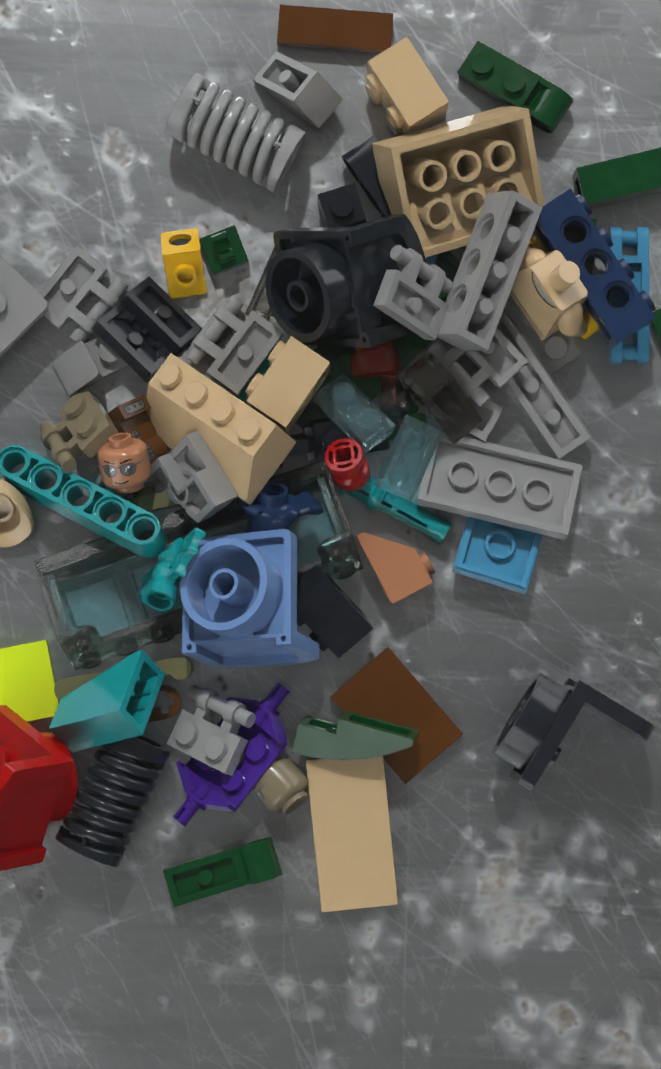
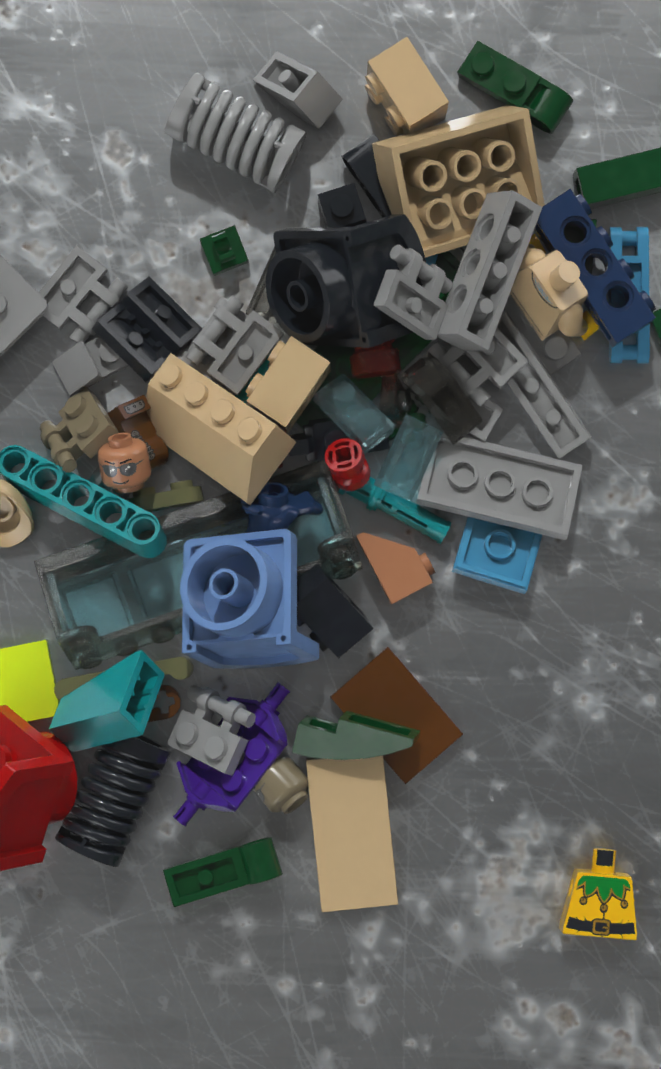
teal animal [137,527,206,611] -> none
light grey slope [148,430,238,523] -> none
yellow bracket [161,228,207,299] -> none
reddish brown tile [277,4,393,53] -> none
black piece [492,673,655,791] -> none
none -> torso [559,848,637,940]

